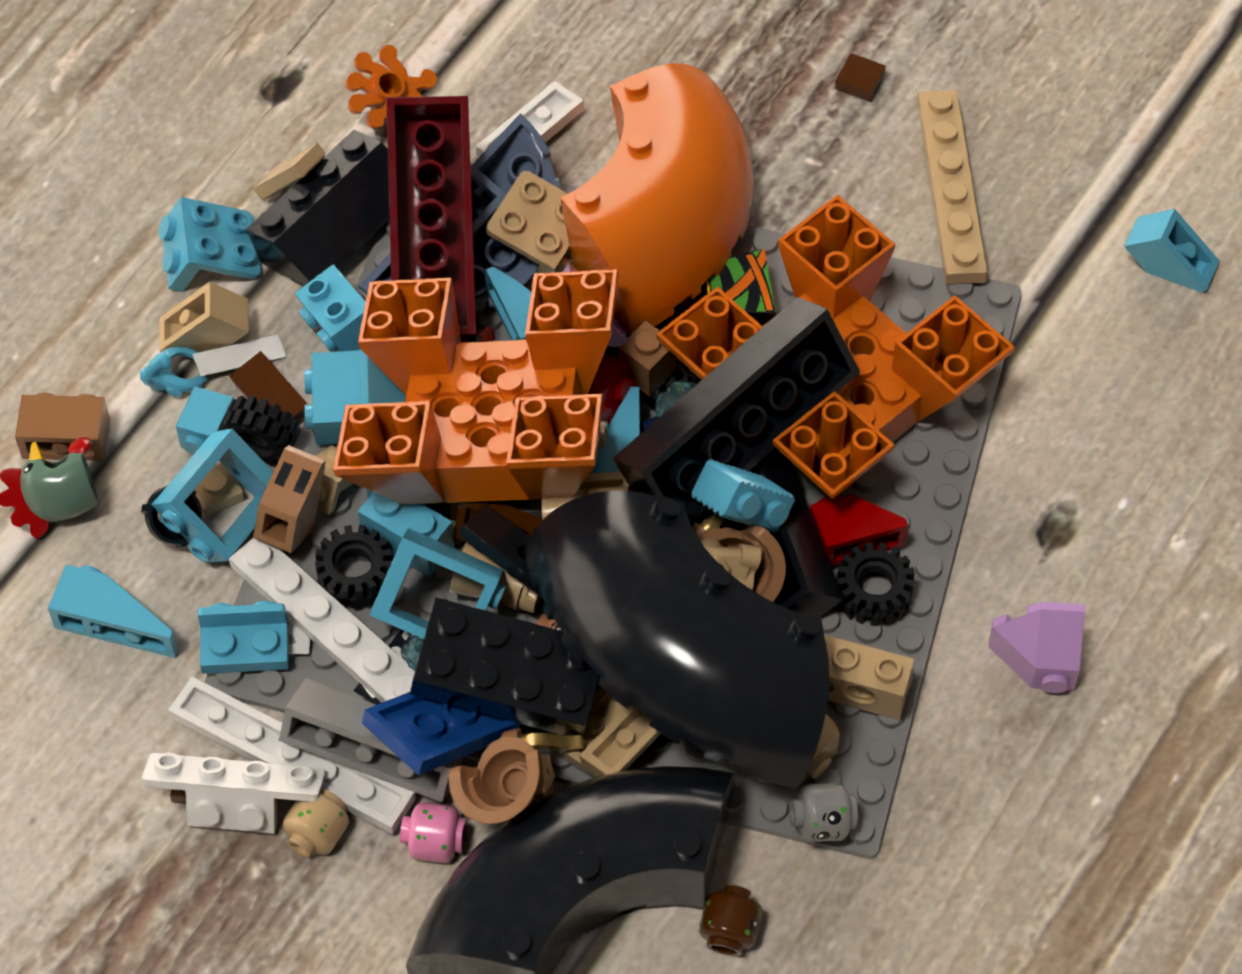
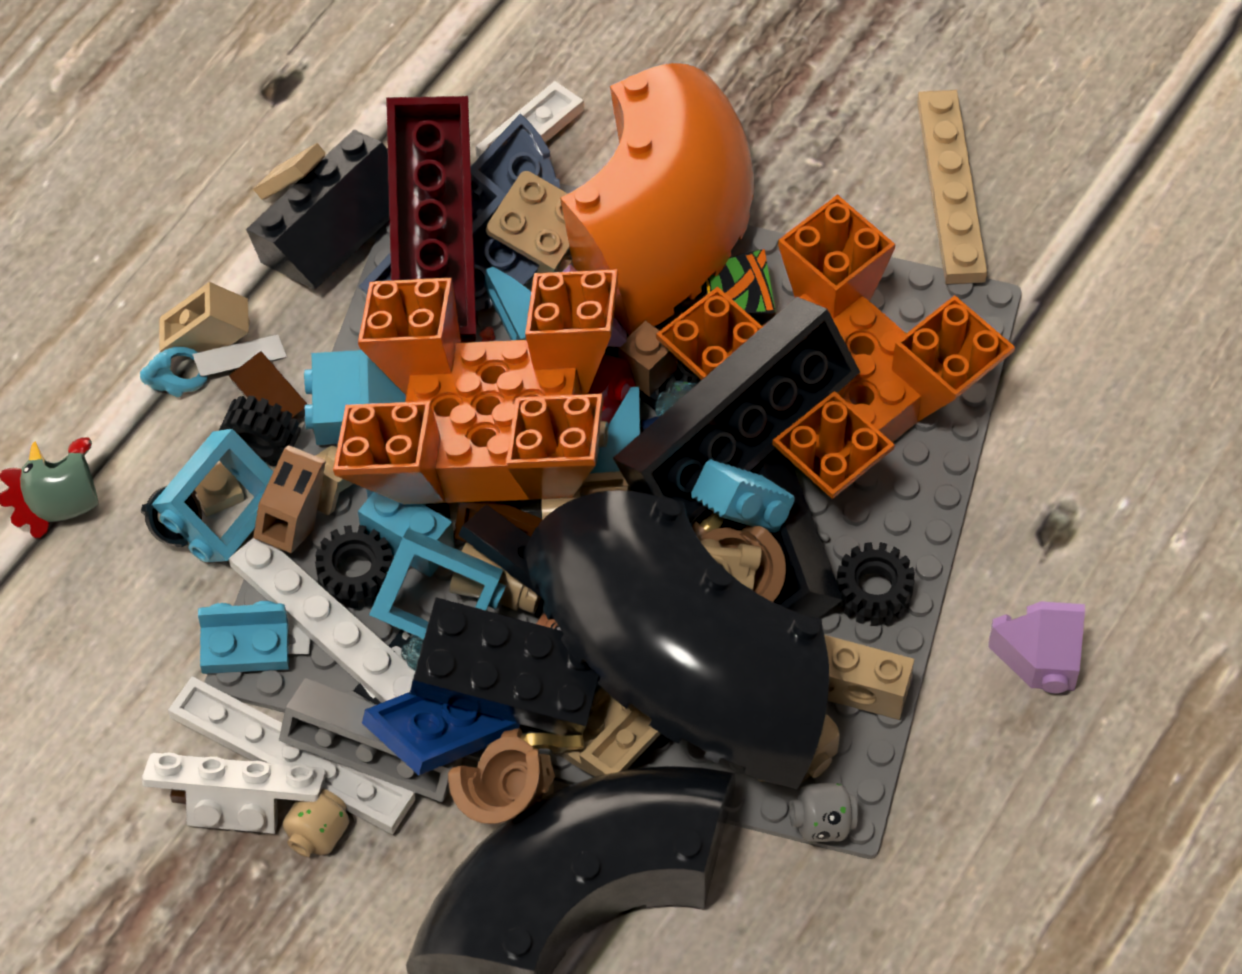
medium nougat brick [15,393,110,461] -> none
medium azure slope [48,564,178,658] -> none
medium azure bracket [159,197,261,292] -> none
medium azure brick [176,386,234,455] -> none
medium azure brick [294,264,366,352] -> none
orange animal [345,45,437,130] -> none
bright pink head [400,802,467,863] -> none
reddish brown head [699,885,762,956] -> none
red slope [810,494,908,566] -> none
reddish brown tile [835,53,886,102] -> none
medium azure slope [1124,209,1220,292] -> none

